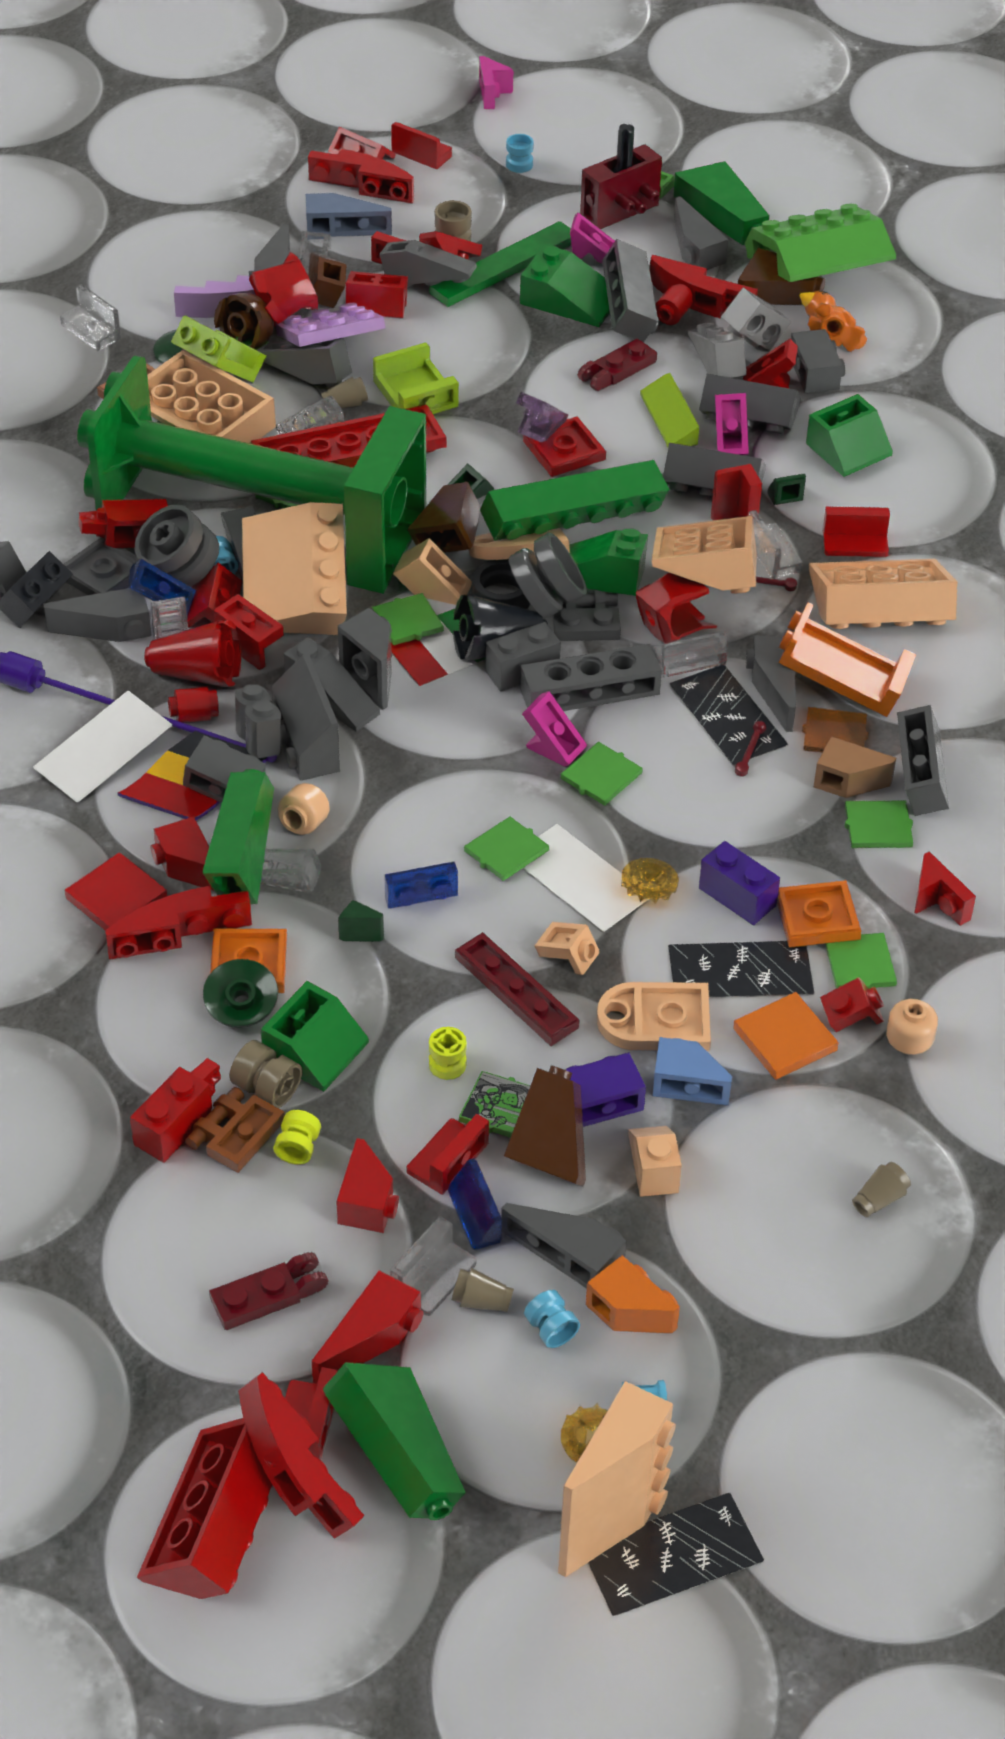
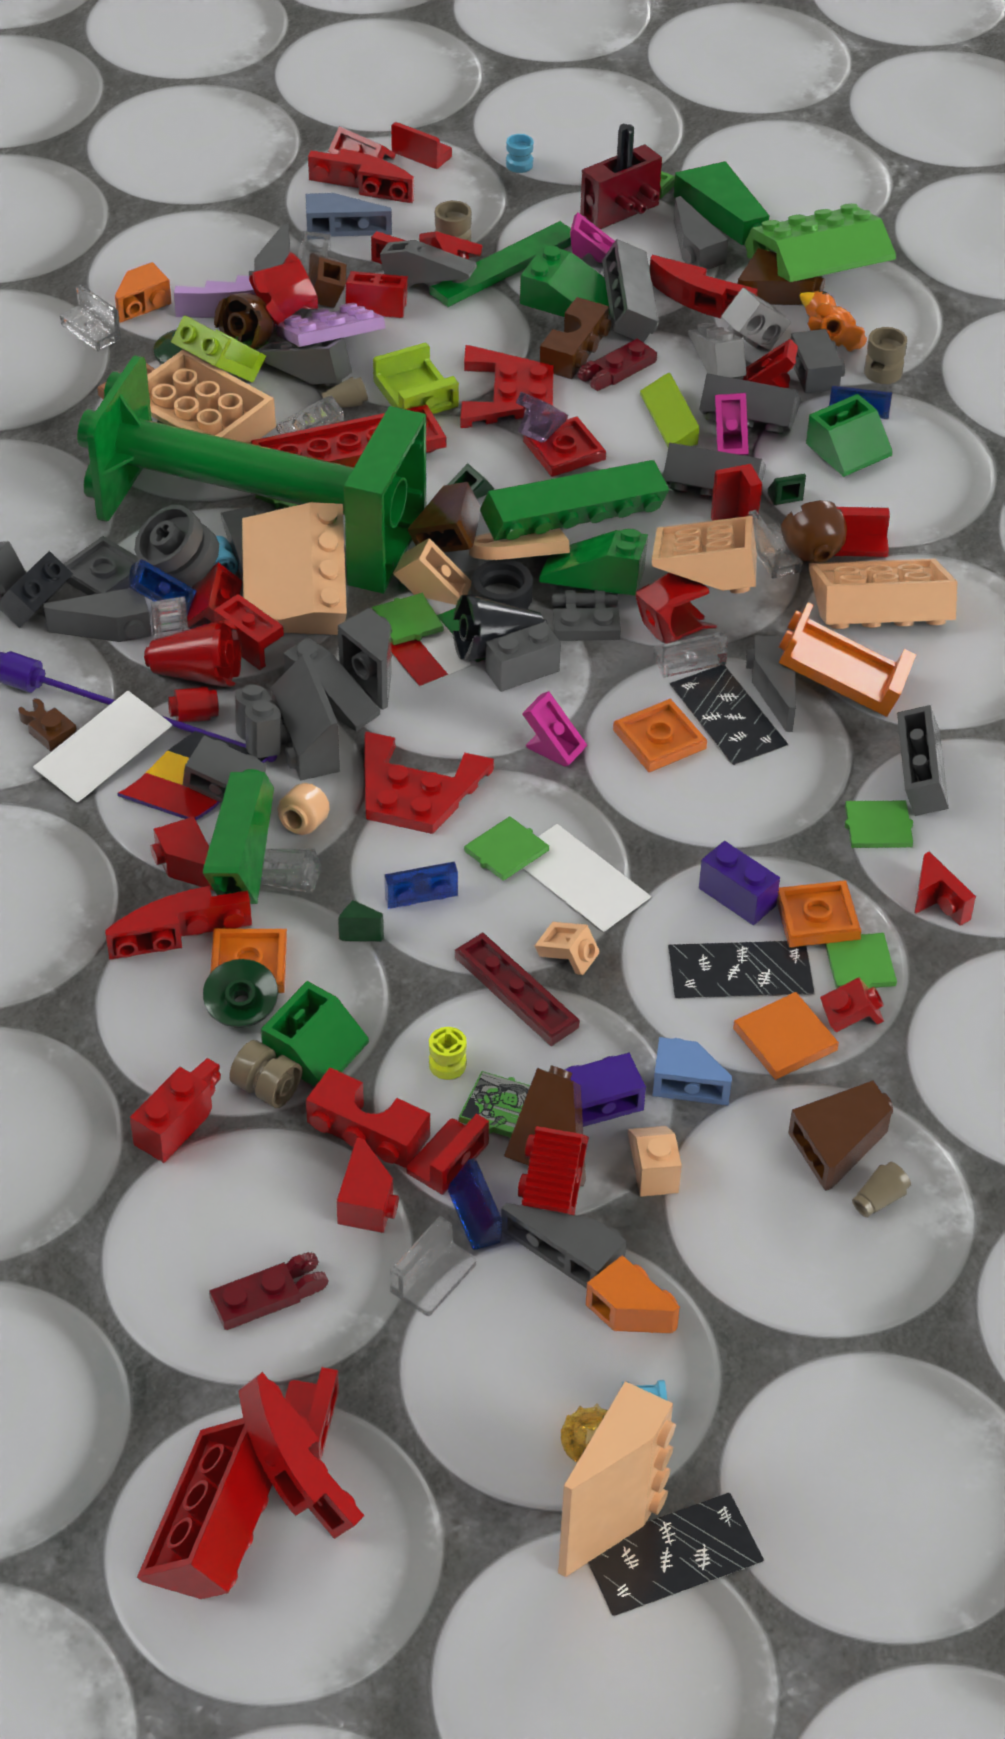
red tile [64,852,167,930] -> none
red hinge [78,499,168,548] -> none
dark orange plate [185,1087,285,1173] -> none
neon yellow wheel [273,1110,321,1165] -> none
red slope [311,1270,424,1384] -> none
green slope [323,1362,466,1520] -> none
dark tan cone [451,1268,514,1312] -> none
dark pink slope [479,56,514,109] -> none
dark grey wheel [509,532,587,618] -> none
dark grey brick [520,644,662,711] -> none
medium azure wheel [524,1290,580,1348] -> none
bright green piece [560,741,643,806] -> none
light nougat tile [597,982,711,1051] -> none
clear yellow gear [621,858,679,904] -> none
red brick [655,284,693,325] -> none
dark red hinge [735,721,766,777] -> none
dark red hinge [756,576,797,591] -> none
clear orange piece [802,707,869,753] -> none
medium nougat slope [813,736,897,798] -> none
light nougat head [886,999,938,1055] -> none
none -> reddish brown plate [18,698,77,751]
none -> orange slope [115,262,172,323]
none -> red arch [306,1068,430,1168]
none -> red wing [364,731,494,834]
none -> red wing [460,345,554,428]
none -> red brick [518,1126,589,1215]
none -> reddish brown arch [540,297,611,379]
none -> orange tile [613,698,707,772]
none -> reddish brown cylinder [781,500,847,563]
none -> reddish brown slope [788,1080,893,1191]
none -> clear blue slope [829,386,892,419]
none -> dark tan wheel [864,327,908,384]

